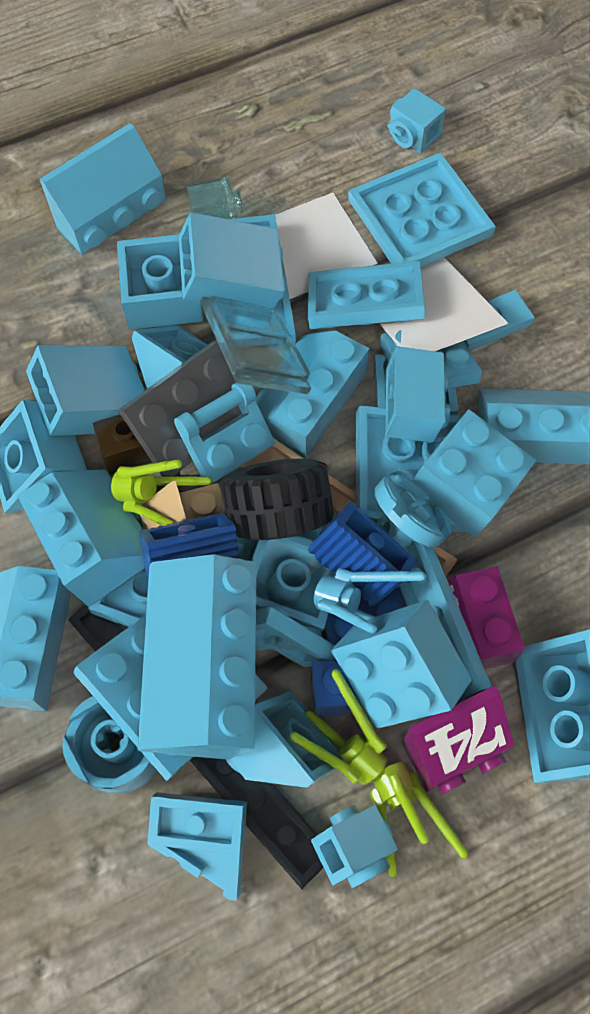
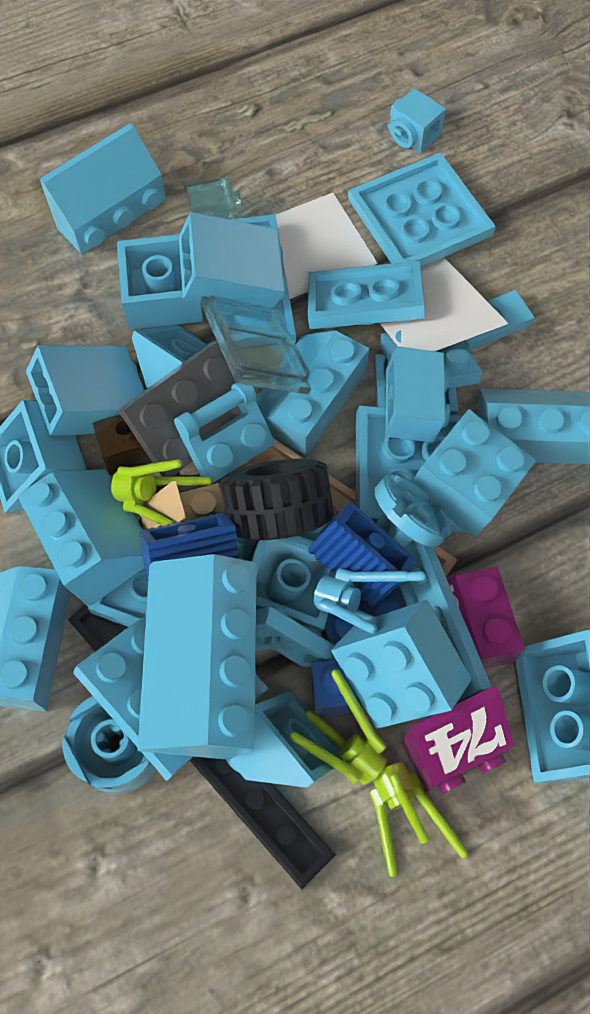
medium azure wing [147,792,247,901] -> none
medium azure brick [311,805,398,888] -> none

